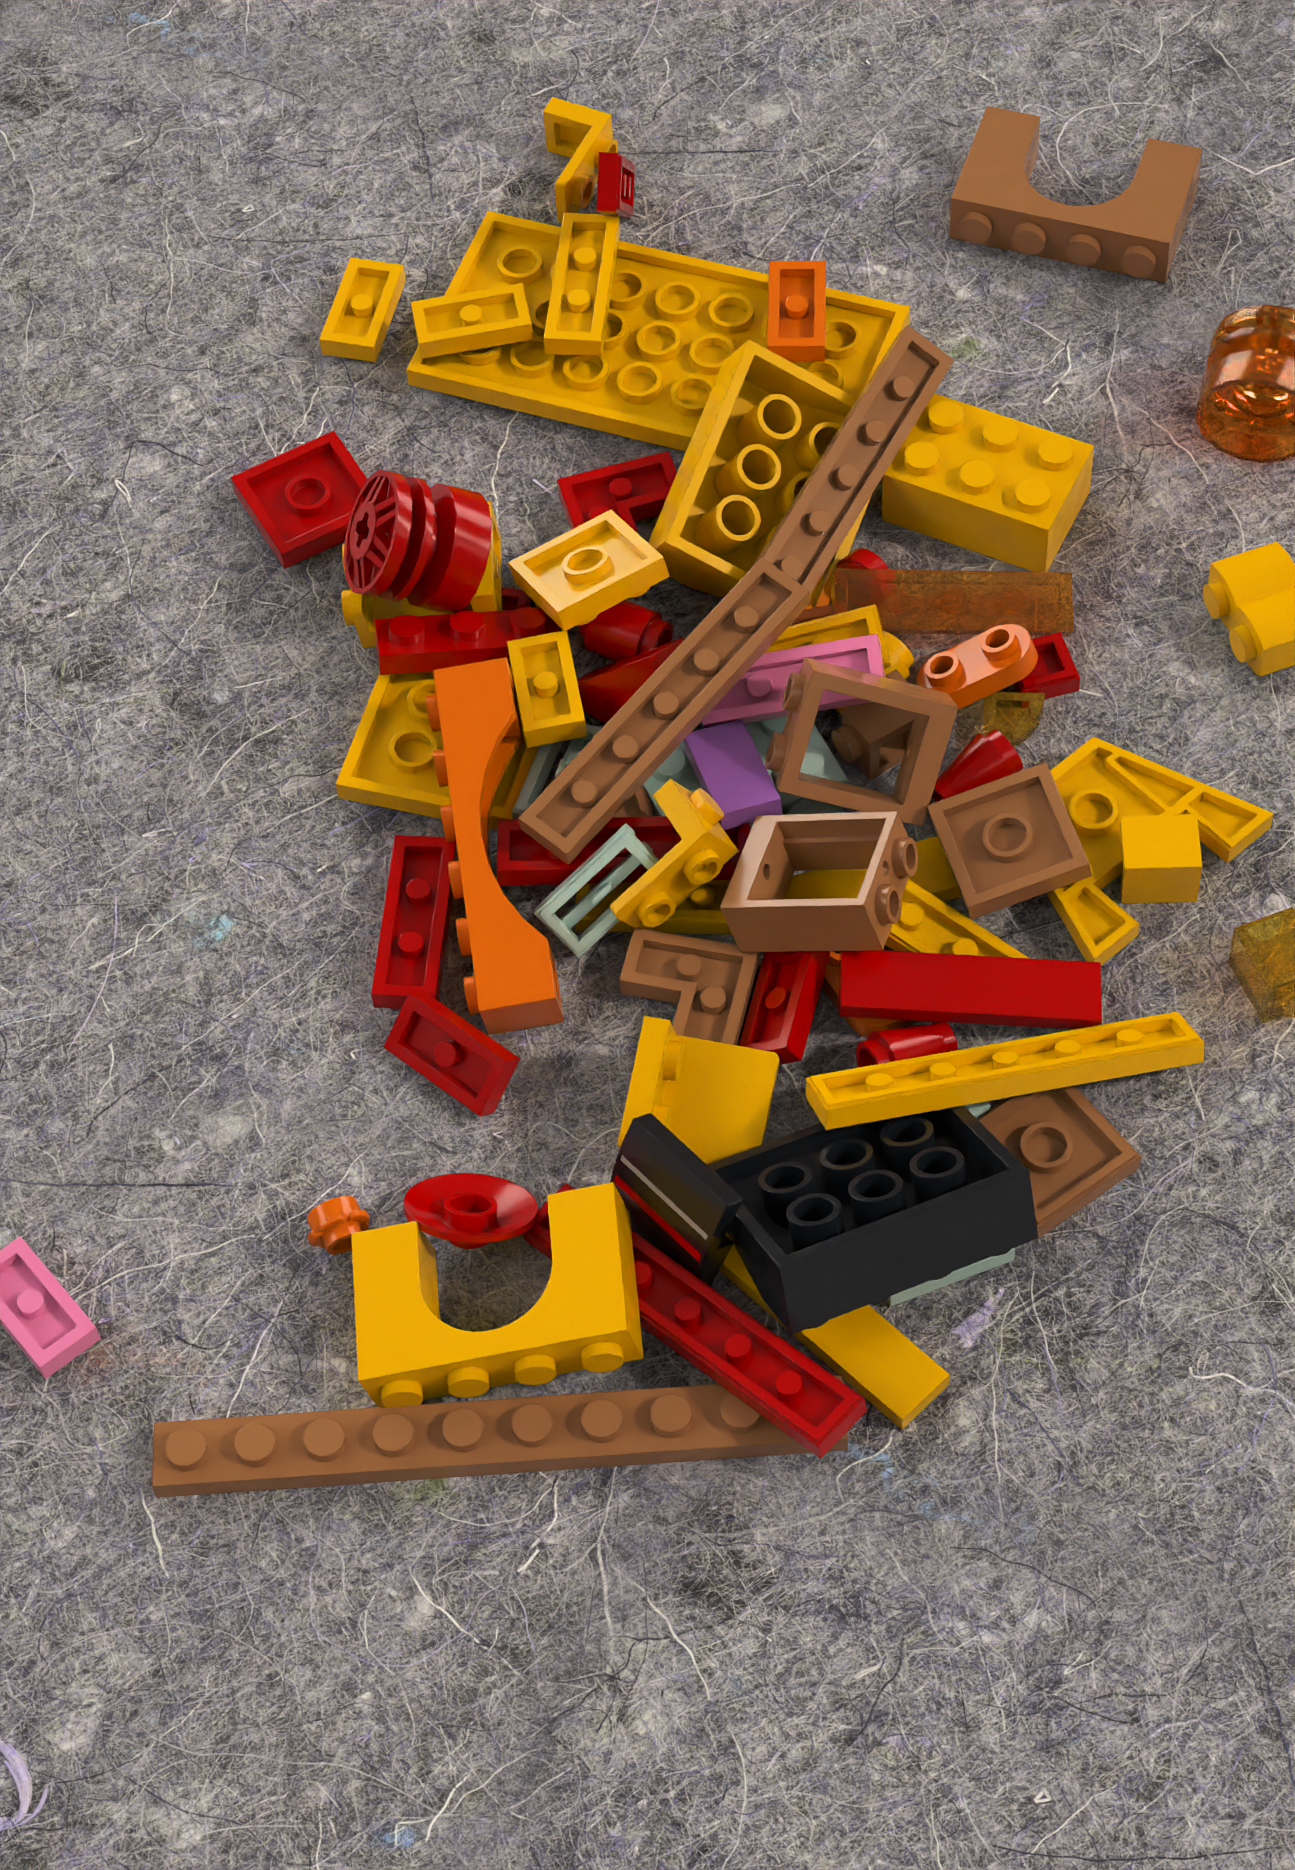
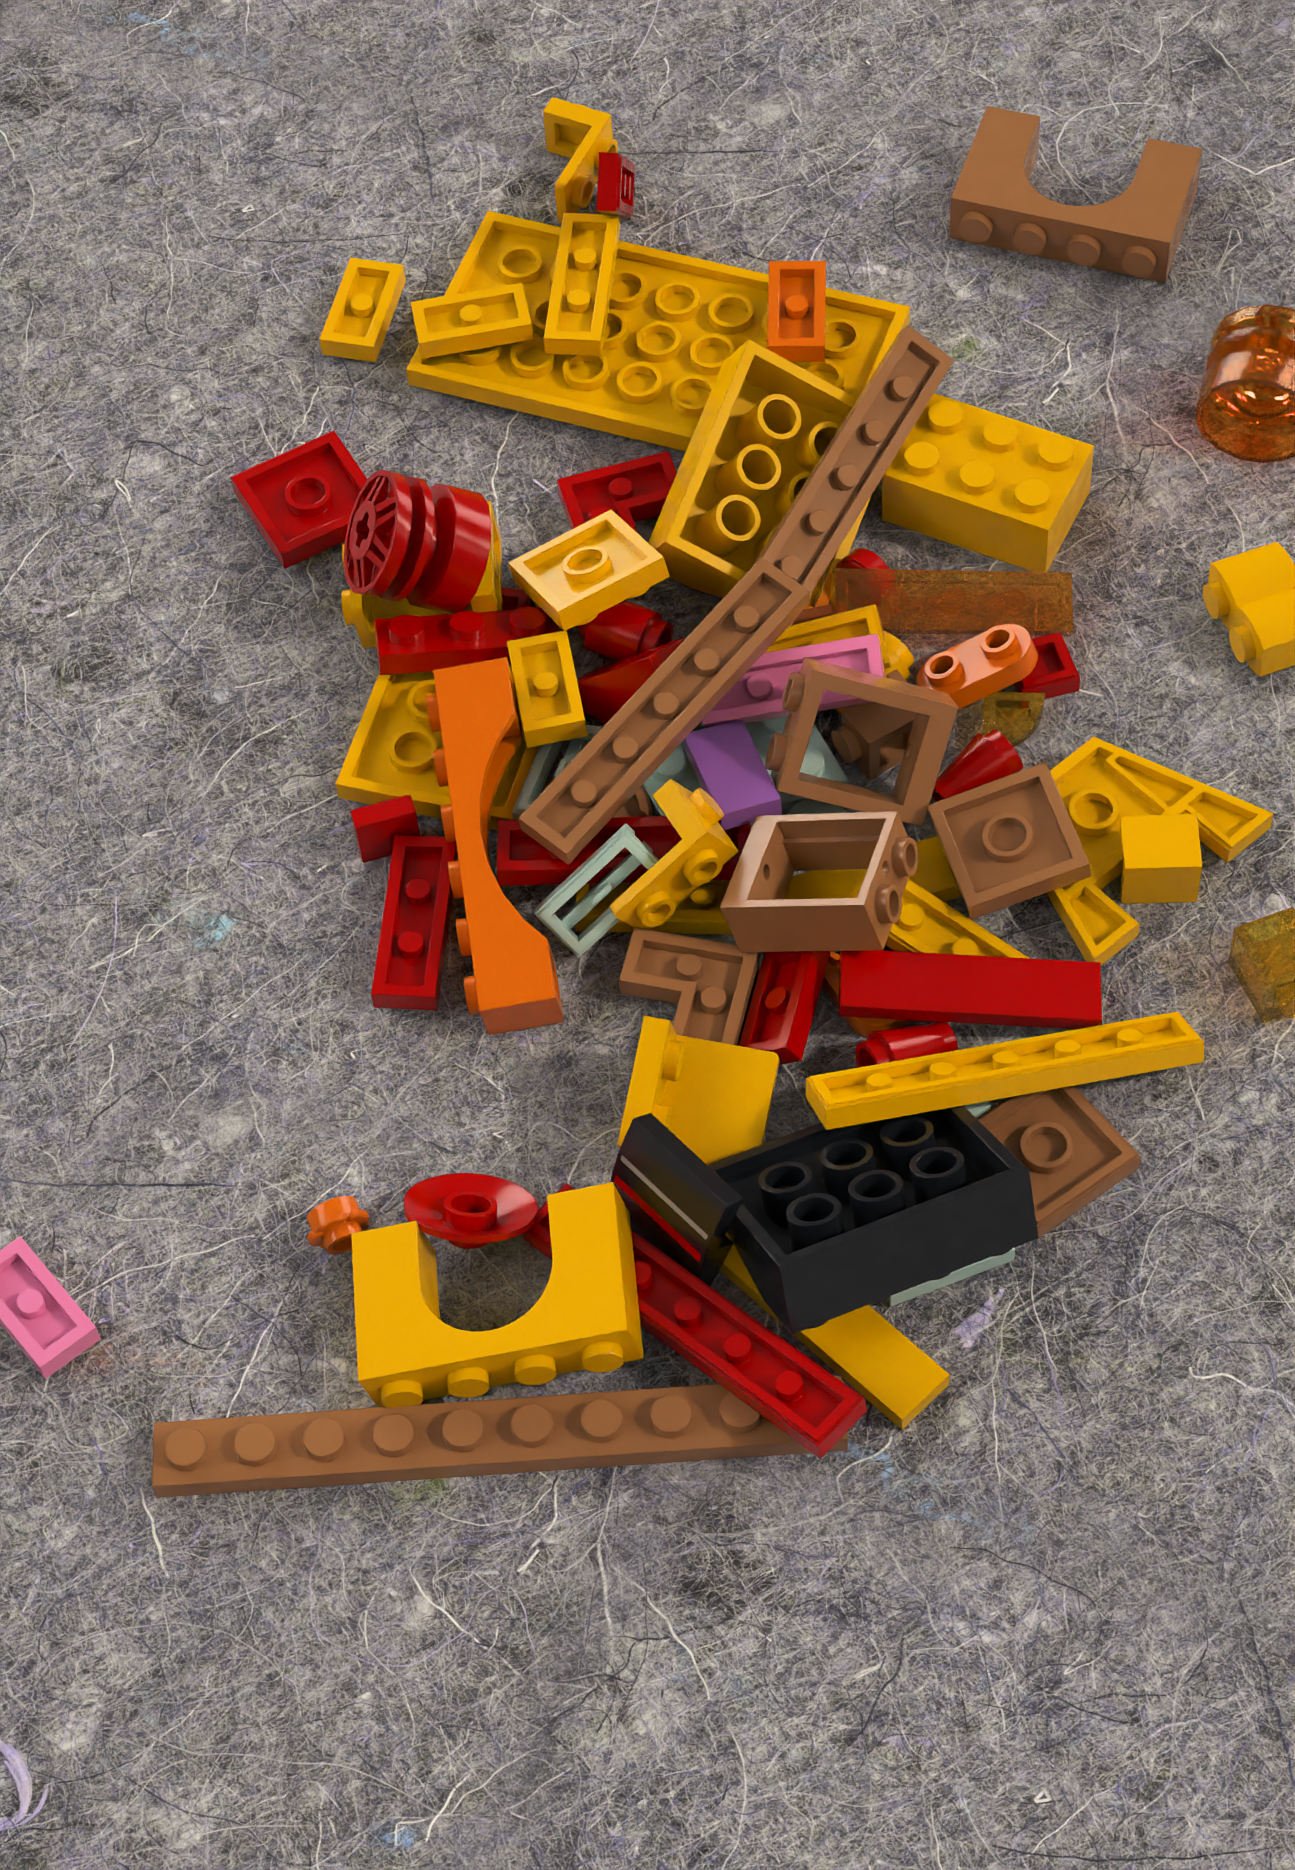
red plate [383,990,520,1117] -> none
none -> red tile [350,795,420,863]

